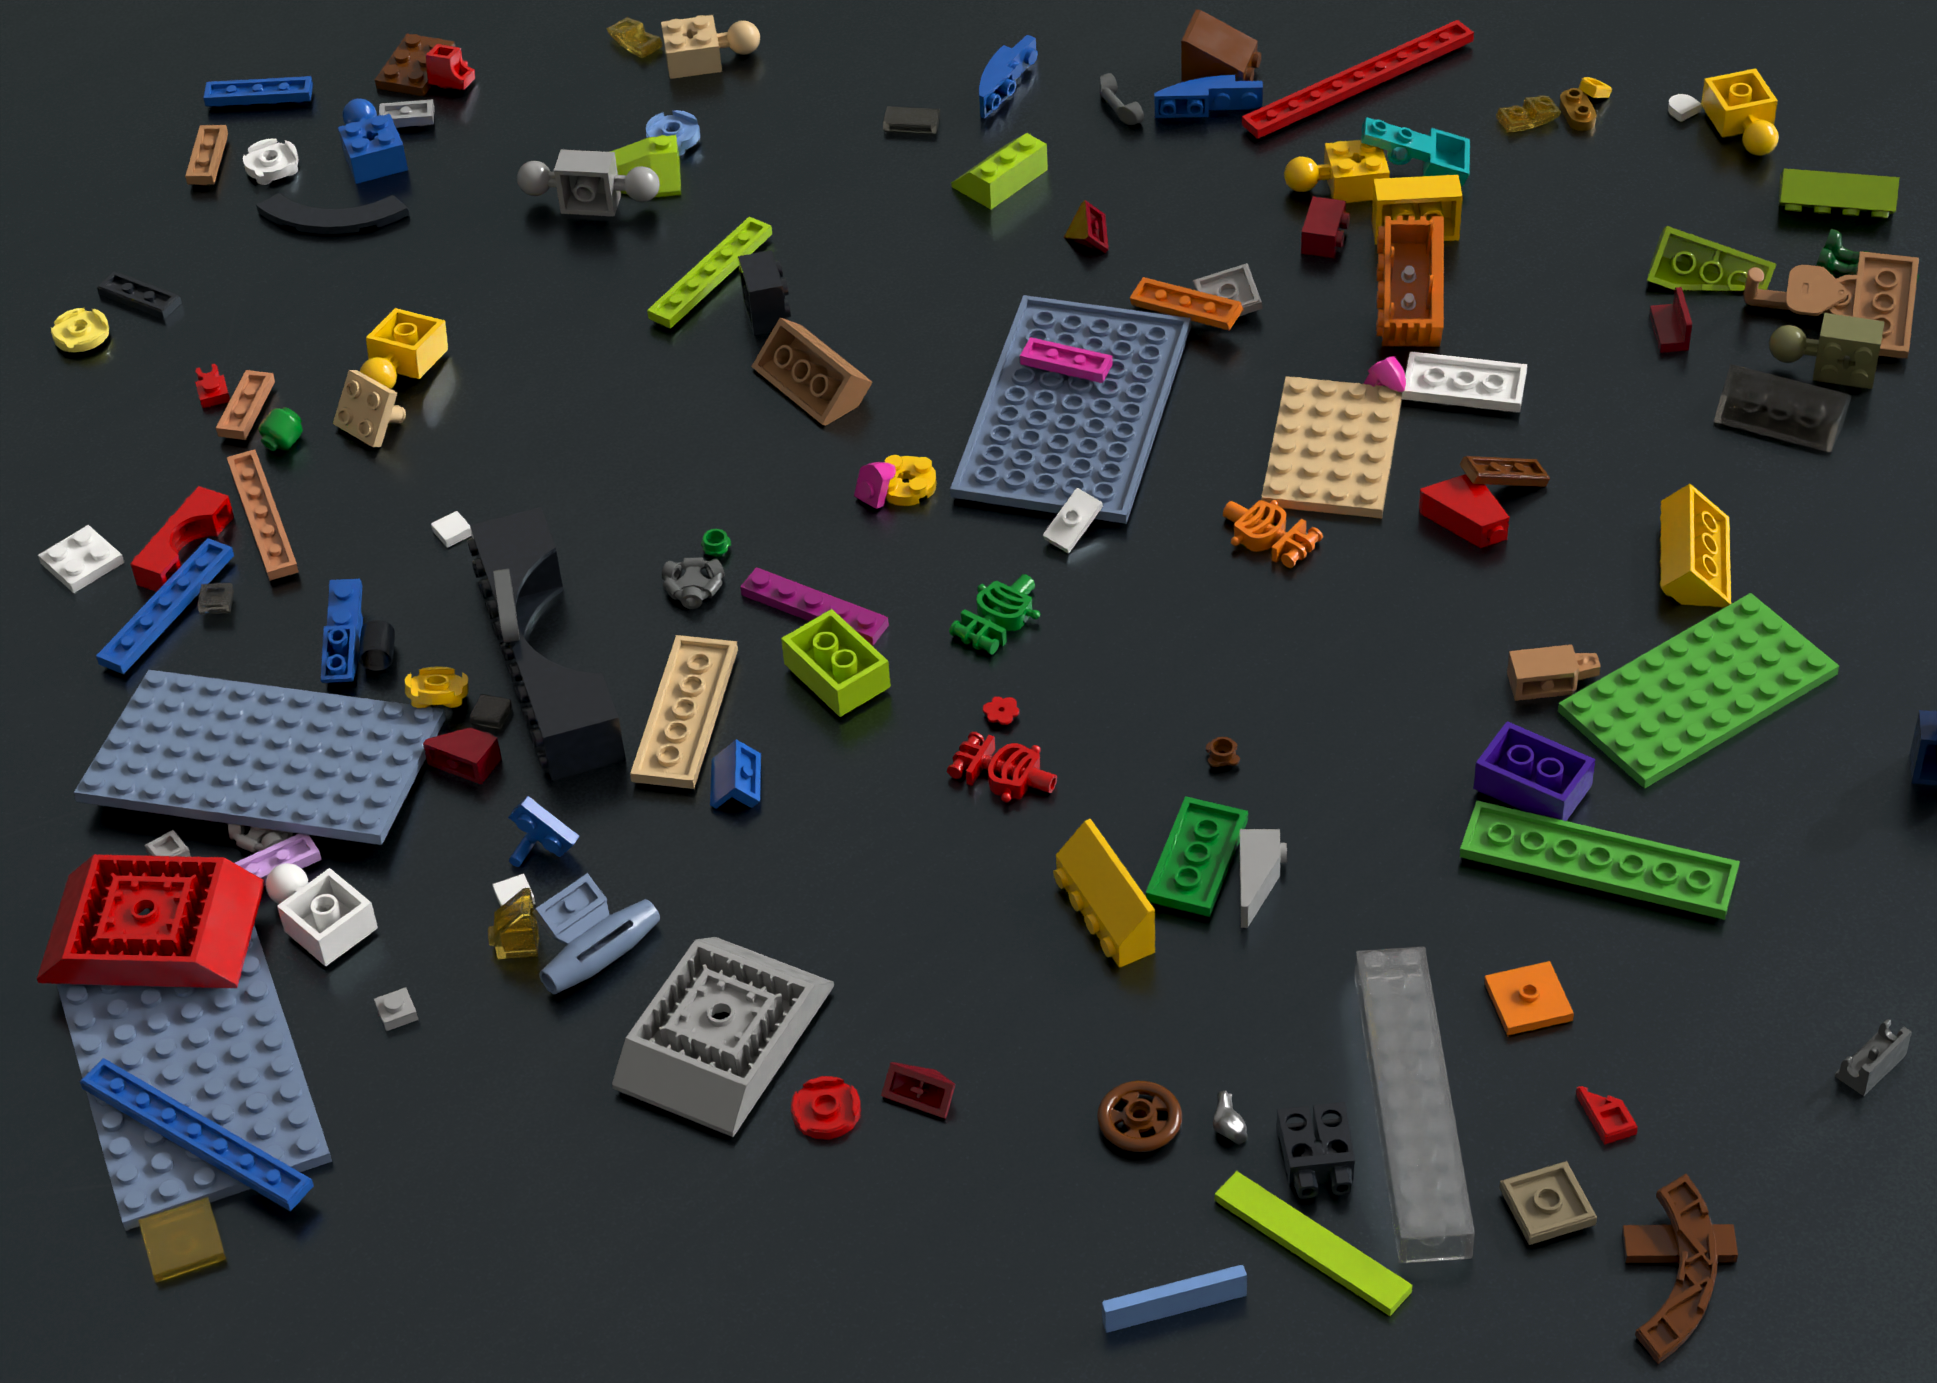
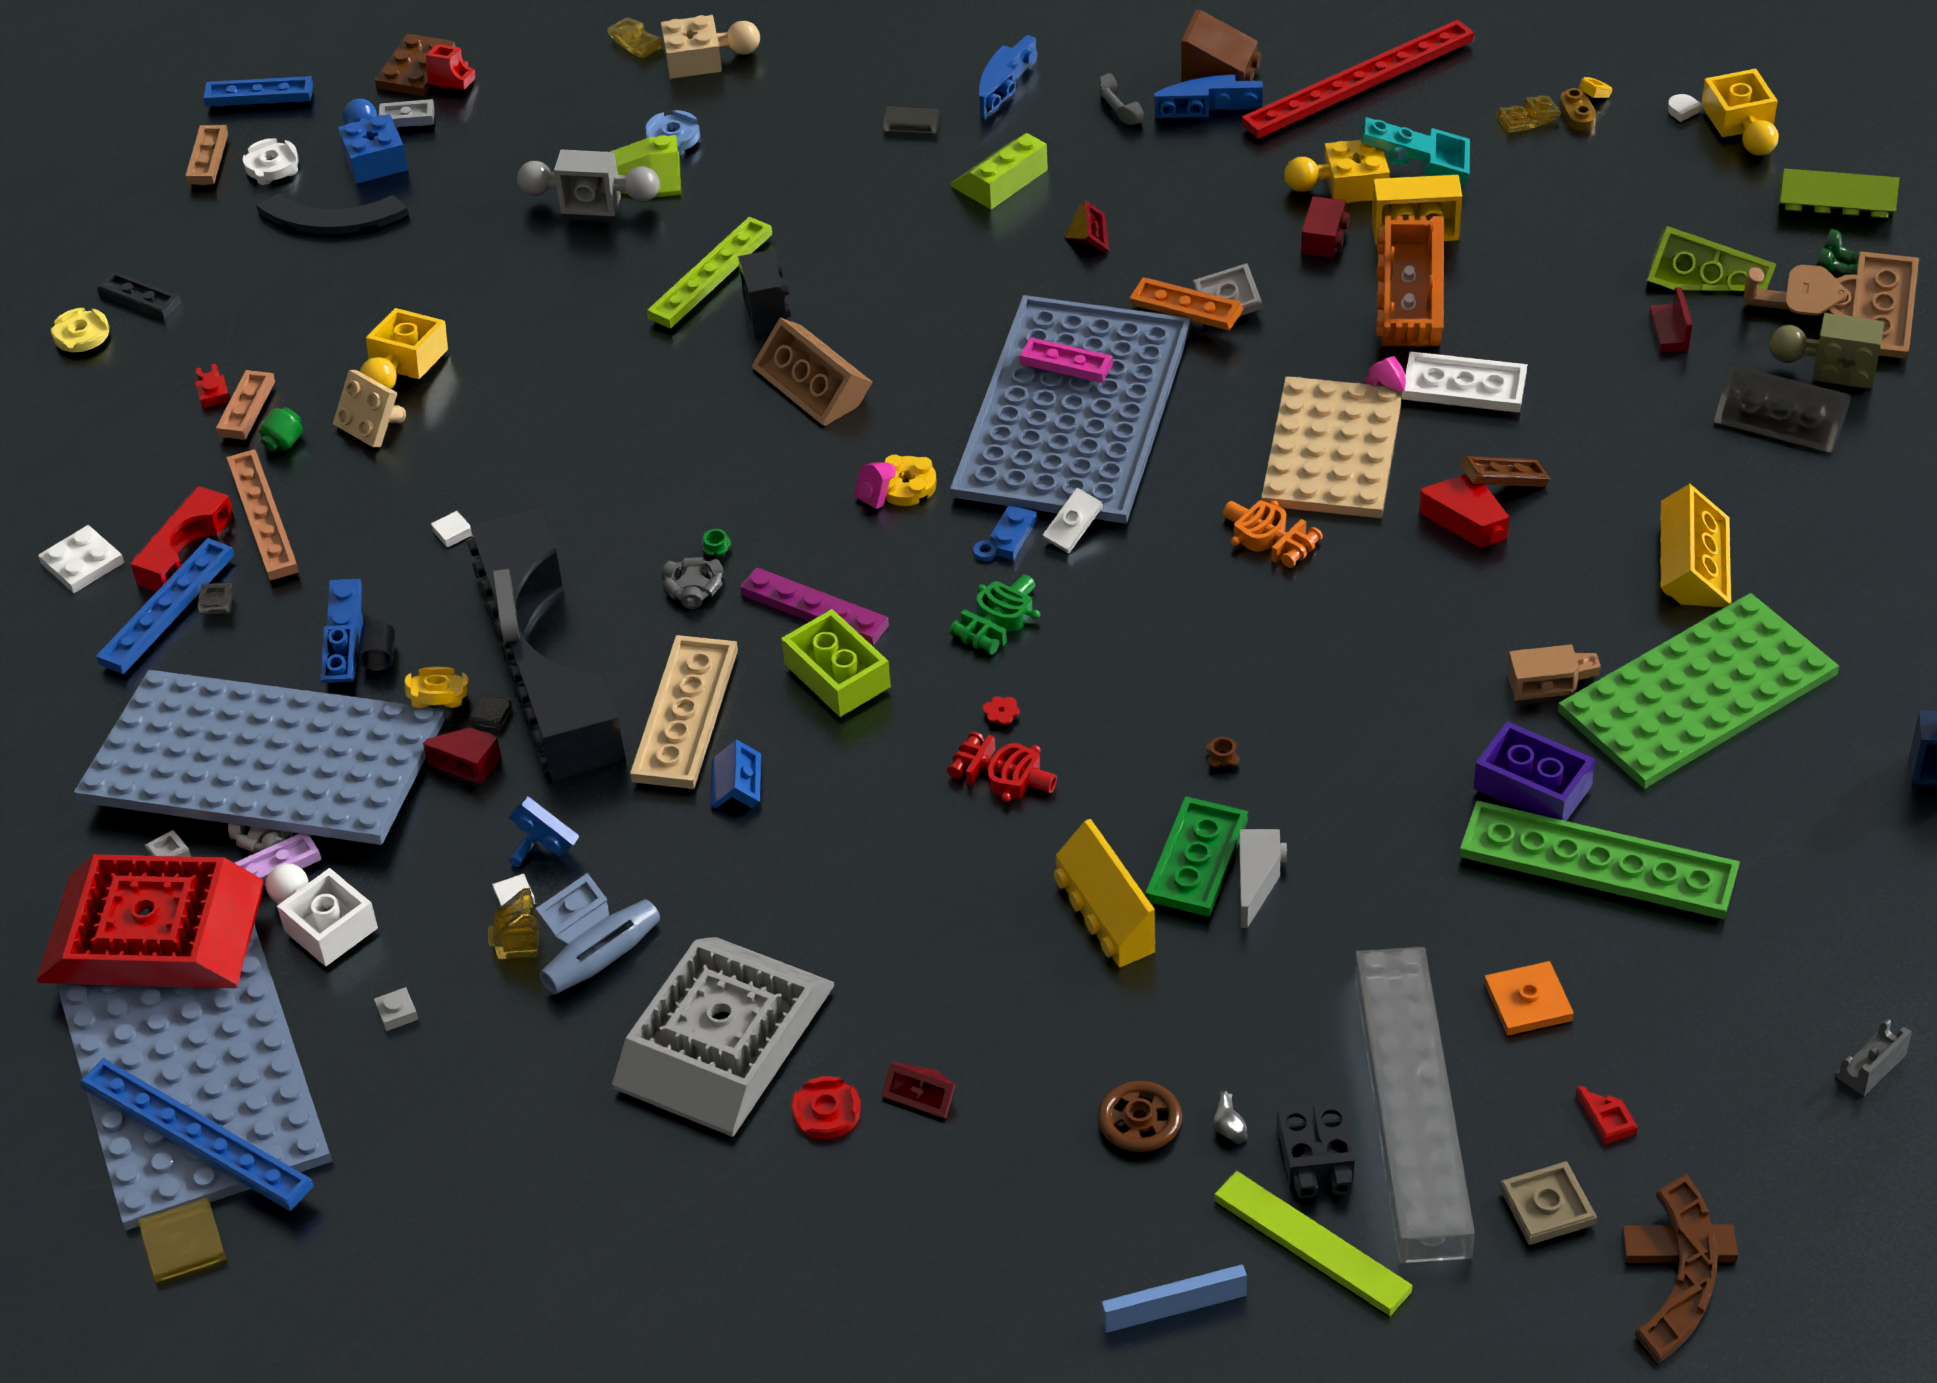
none -> blue hinge [973,505,1037,561]

